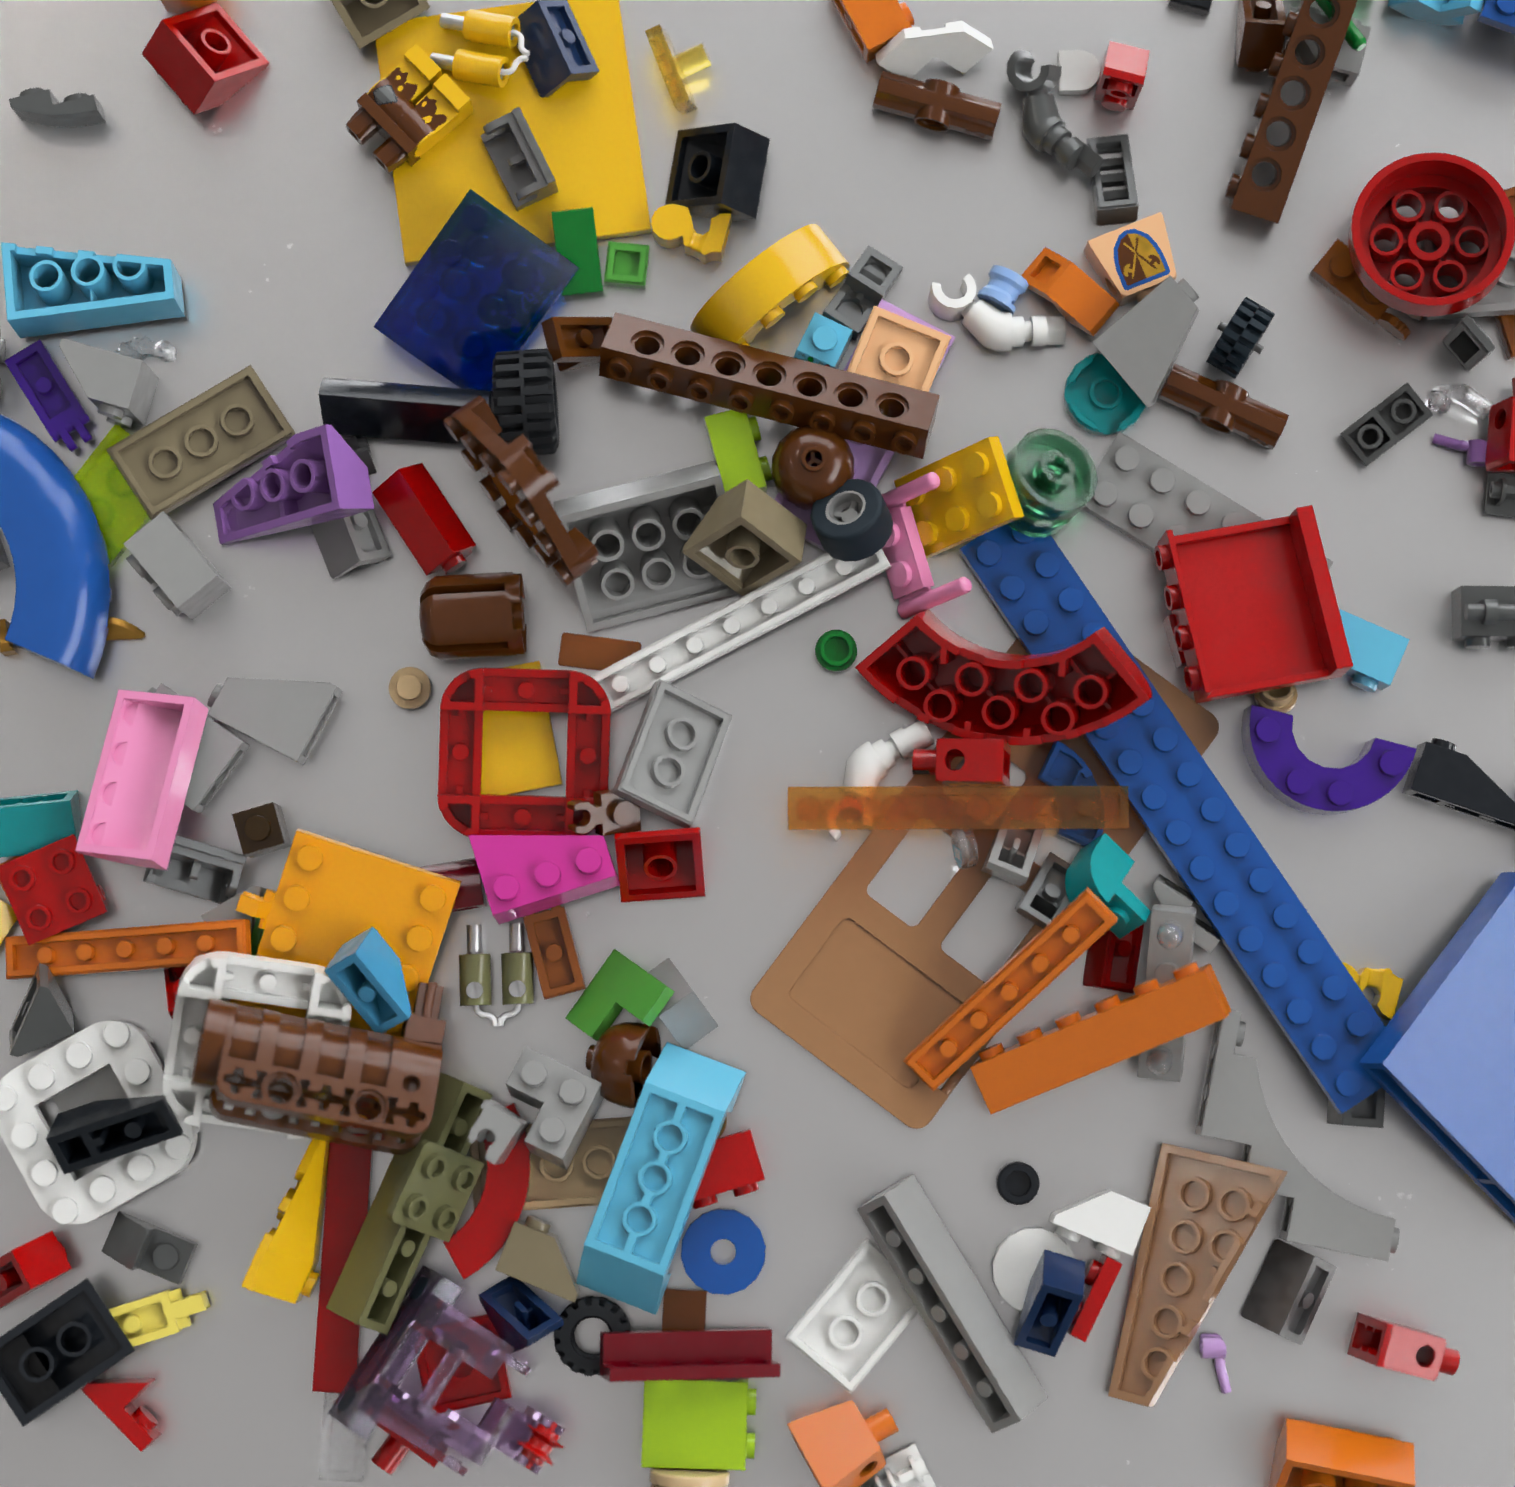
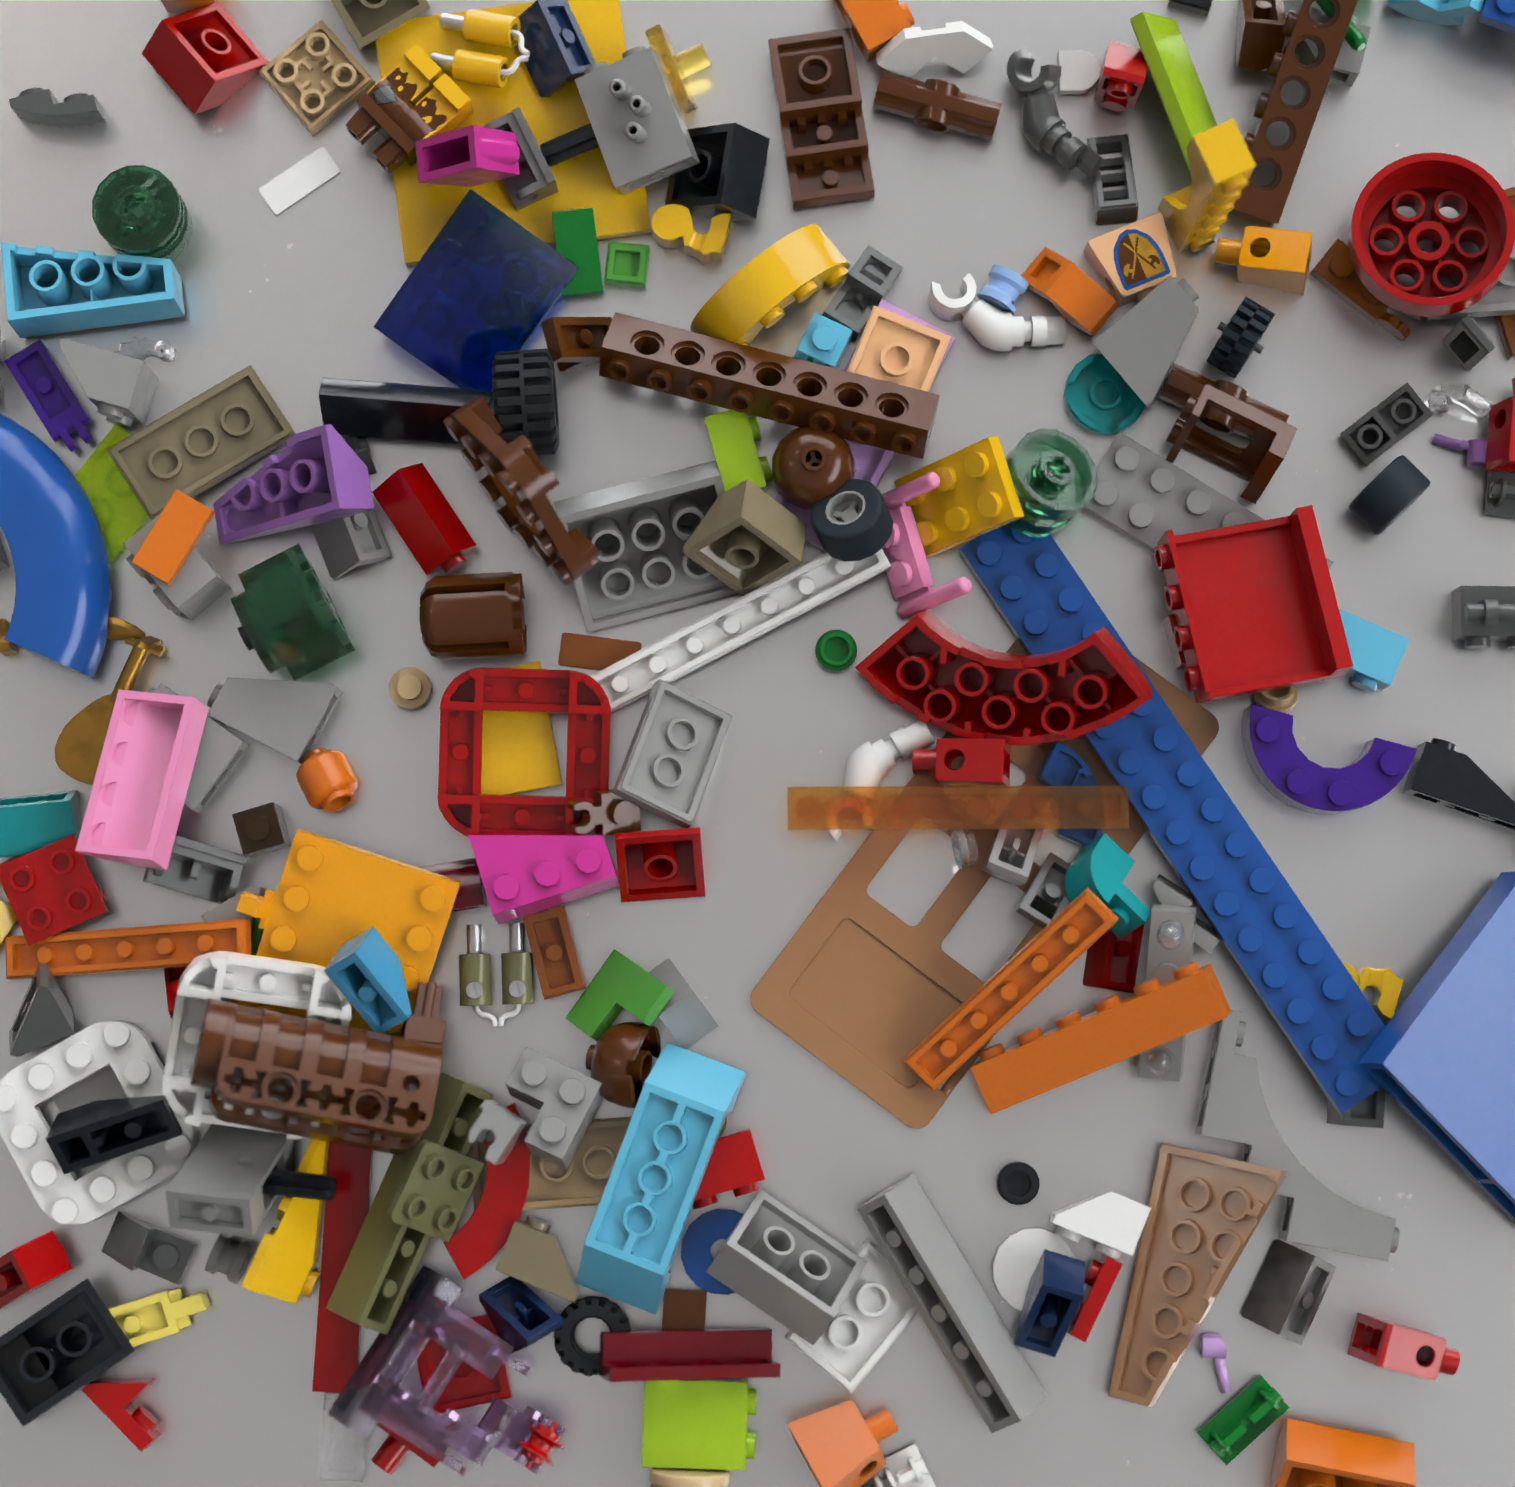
none -> pearl gold piece [55,636,166,786]
none -> clear green wheel [92,165,192,262]
none -> orange tile [131,489,215,586]
none -> light grey piece [165,1124,337,1238]
none -> light grey wheel [205,1234,255,1284]
none -> clear green piece [231,543,355,680]
none -> tan tile [258,19,376,136]
none -> white sticker [258,146,340,215]
none -> orange head [296,748,359,813]
none -> dark pink torso [415,125,520,187]
none -> light grey piece [540,46,700,195]
none -> light grey slope [706,1189,867,1345]
none -> reddish brown slope [768,28,875,209]
none -> lime tile [1130,12,1217,171]
none -> yellow arch [1157,119,1256,253]
none -> reddish brown window [1165,383,1297,504]
none -> green hinge [1197,1375,1290,1466]
none -> light orange torso [1215,226,1313,295]
none -> black wheel [1349,455,1430,535]

